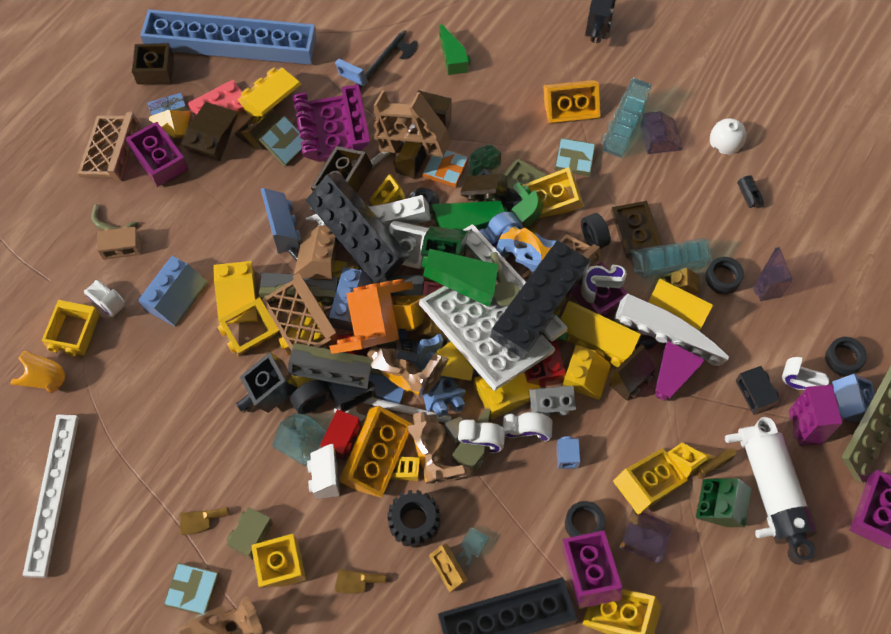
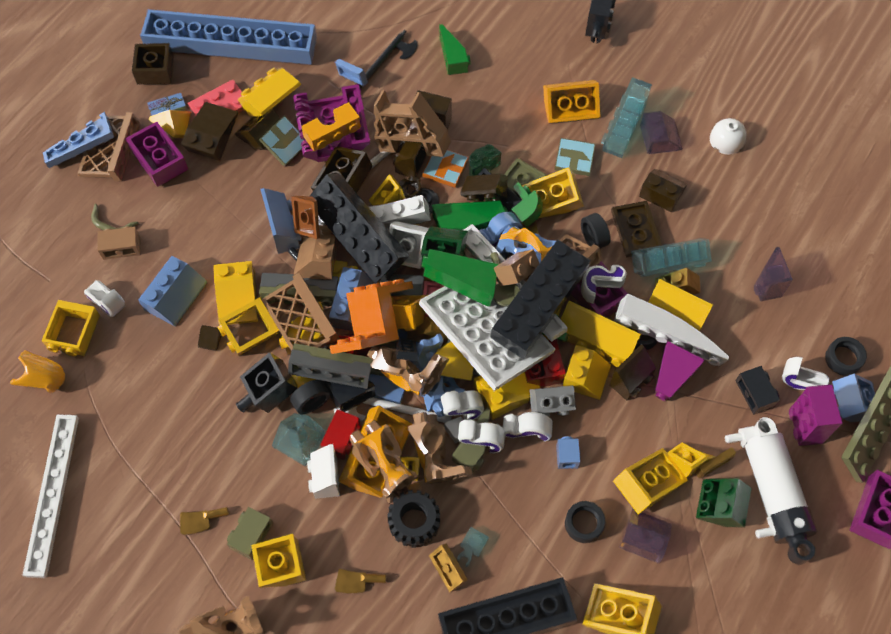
tile [163,563,219,615] -> none
magenta brick [563,531,622,608] -> none
black tyre [705,256,744,294] -> none
black hinge [737,175,764,208] -> none
none -> medium blue wing [43,112,114,168]
none -> dark brown slope [198,325,222,351]
none -> dark orange slope [291,196,320,239]
none -> light orange arch [301,102,361,152]
none -> medium nougat hips [350,420,418,504]
none -> dark brown piece [399,176,422,199]
none -> white animal [440,390,484,420]
none -> medium nougat brick [494,249,539,286]
none -> dark brown slope [639,169,687,212]

